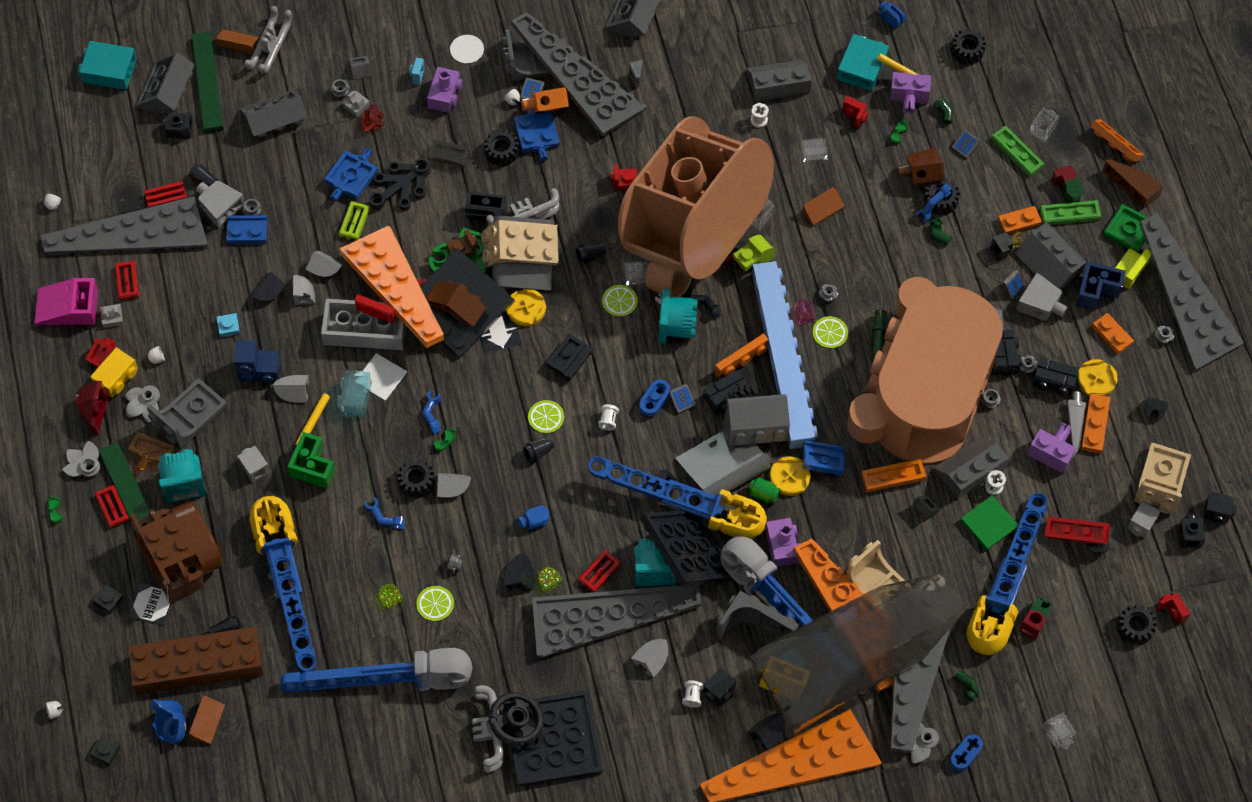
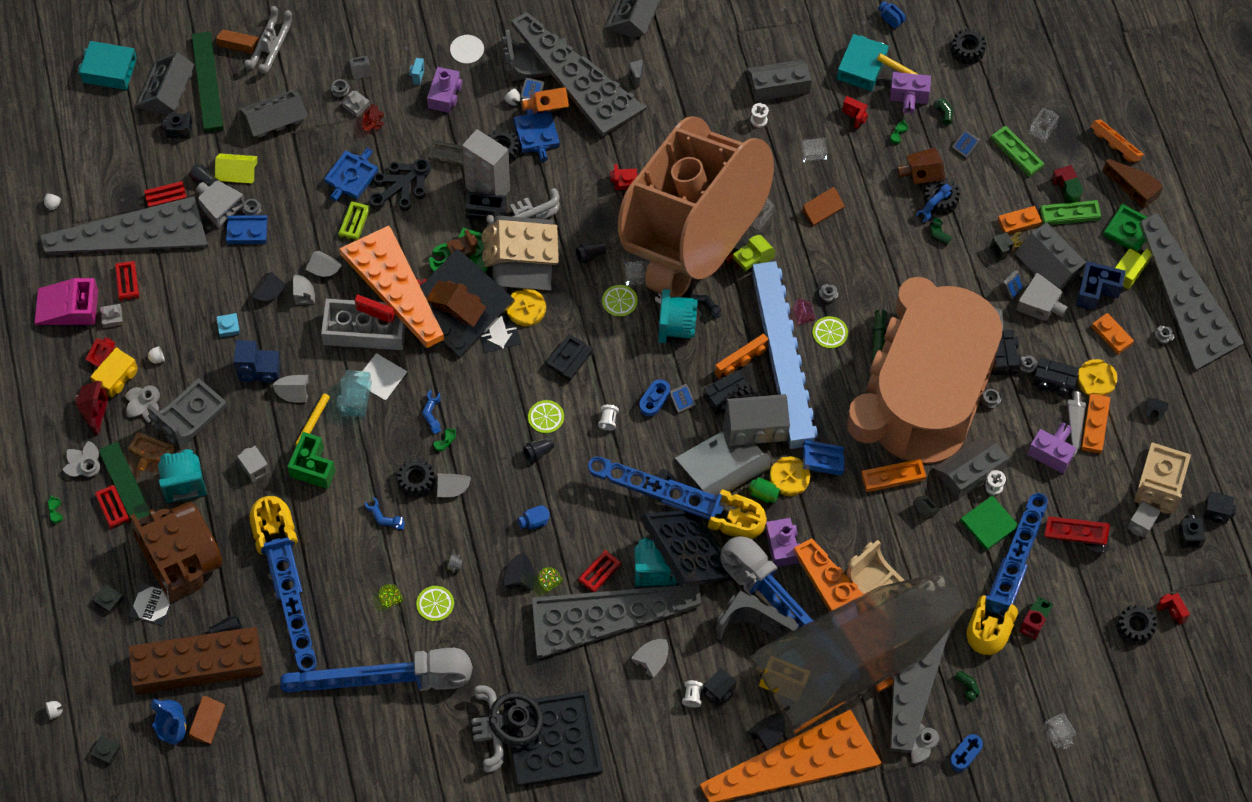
none -> neon yellow panel [215,154,257,183]
none -> light grey brick [462,129,510,196]

